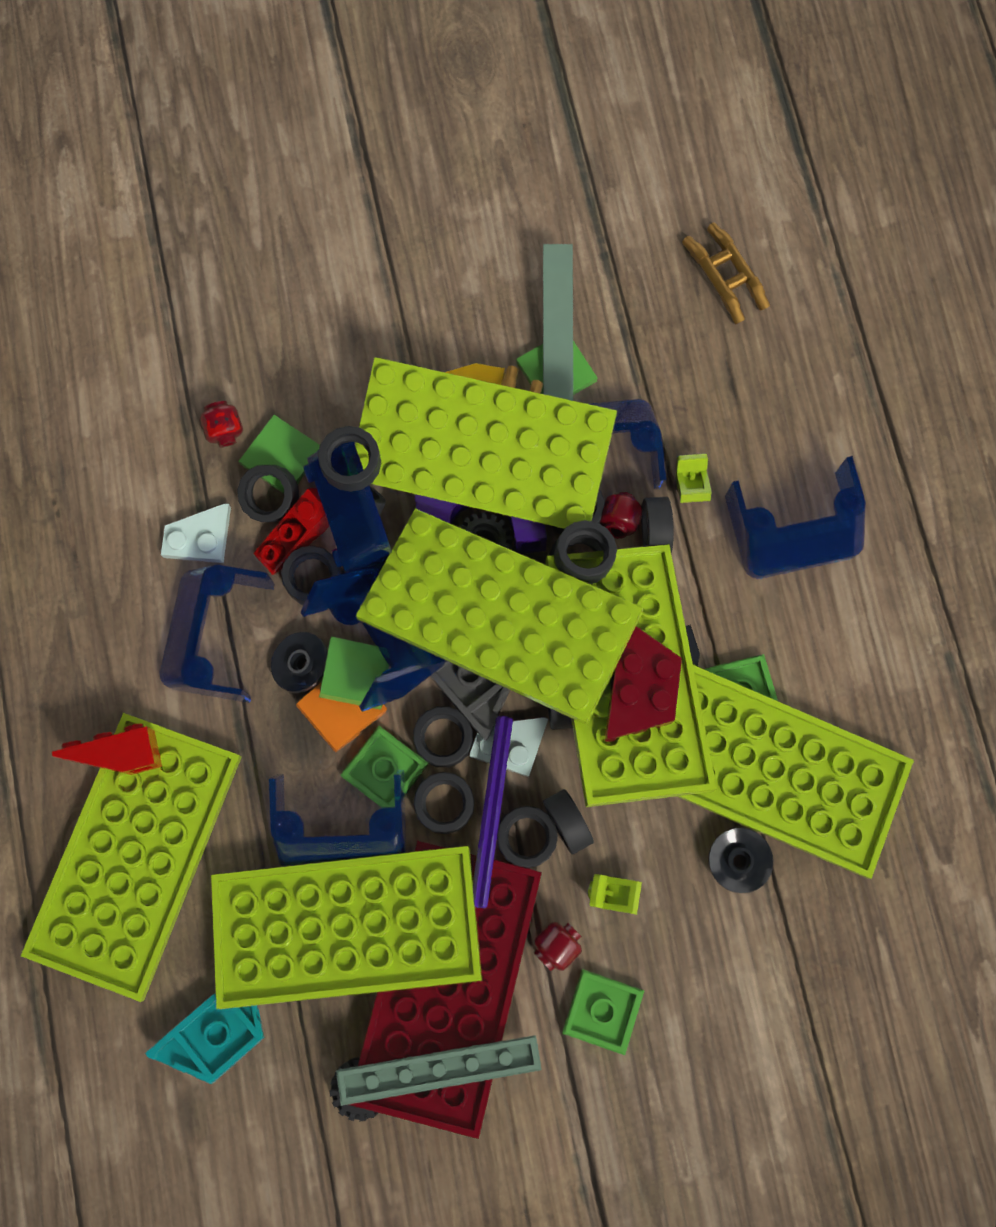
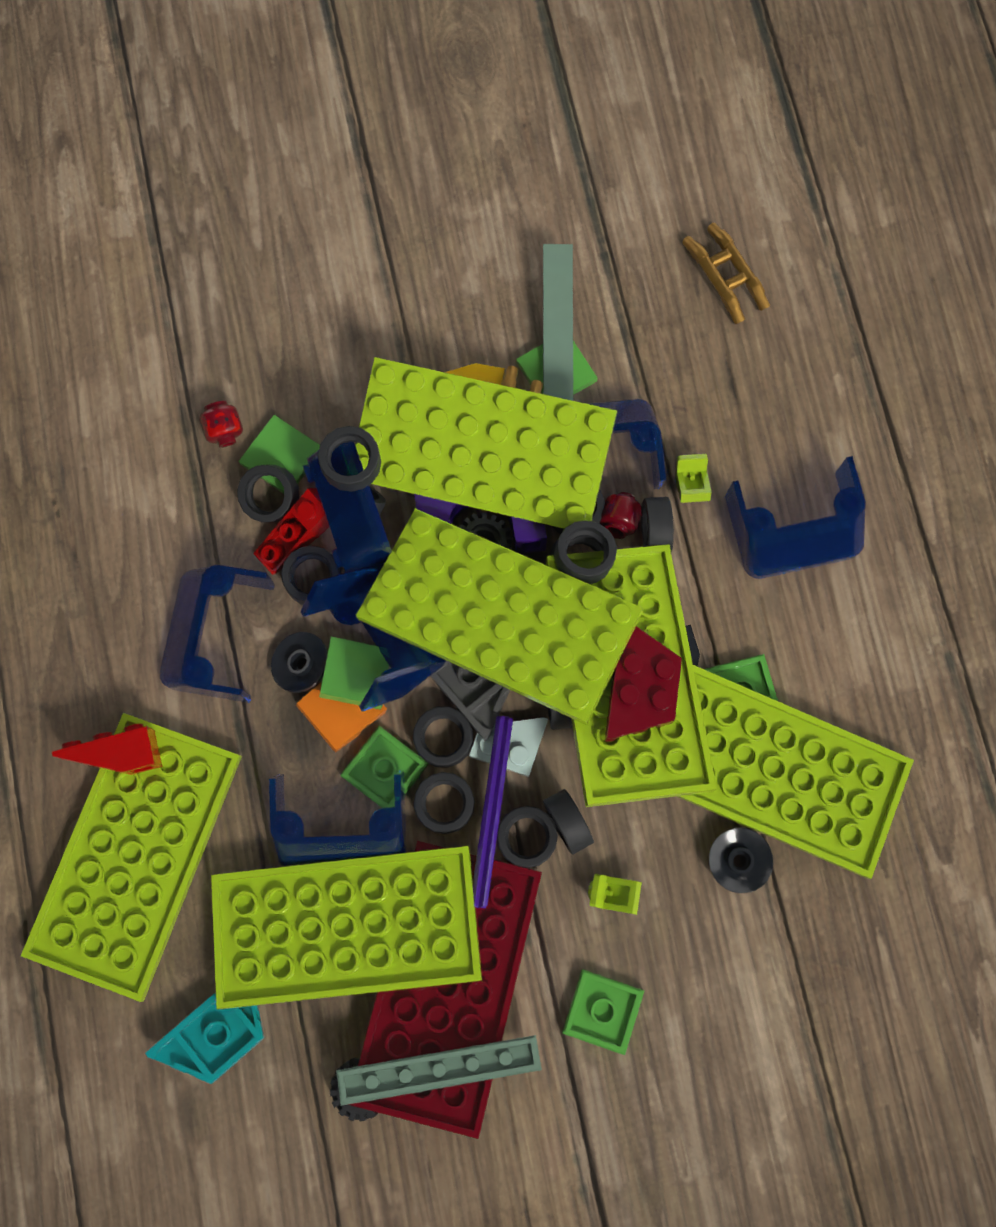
light aqua wing [161,504,231,563] -> none
dark red head [533,921,582,972] -> none

